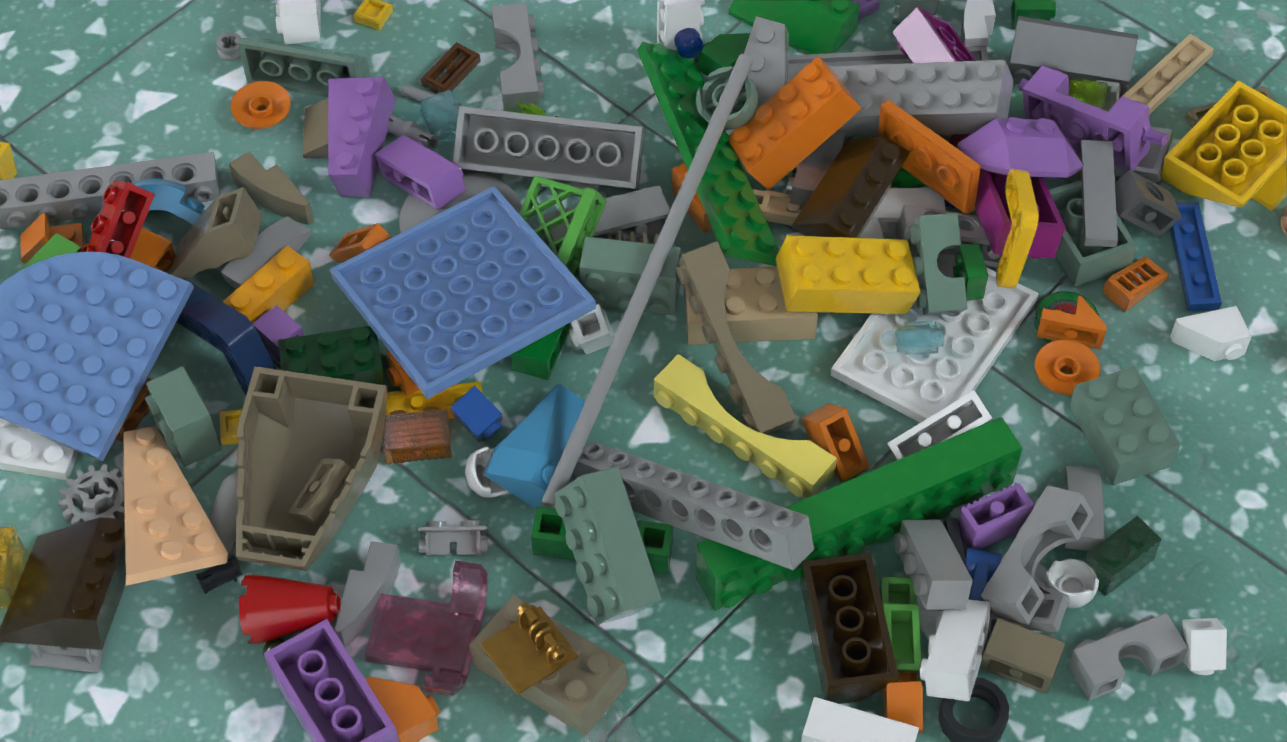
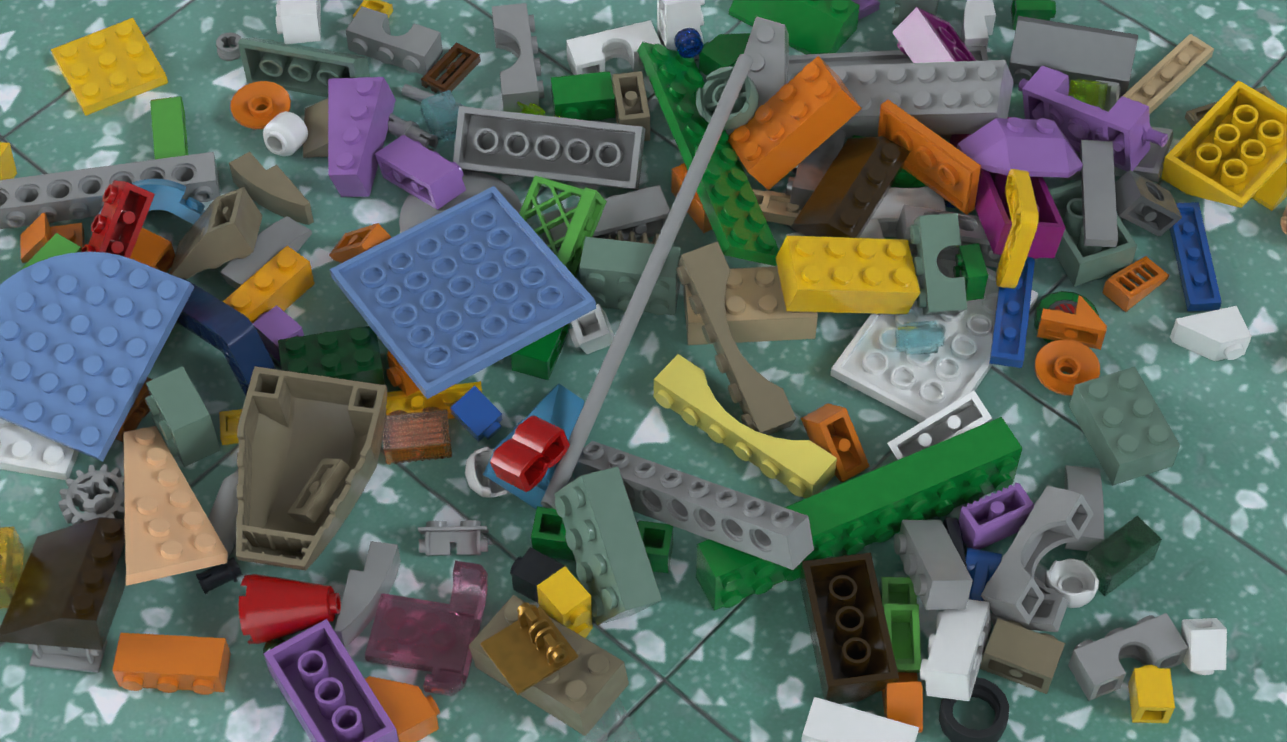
none -> yellow plate [51,18,168,116]
none -> orange brick [112,632,231,695]
none -> bright green beam [150,96,189,159]
none -> white head [263,111,308,157]
none -> light grey arch [346,6,443,75]
none -> red brick [490,415,570,492]
none -> black brick [510,547,565,603]
none -> yellow brick [537,566,593,638]
none -> green brick [551,71,615,121]
none -> white arch [566,20,661,75]
none -> dark tan brick [612,71,650,141]
none -> blue plate [989,257,1035,368]
none -> yellow brick [1128,665,1175,723]

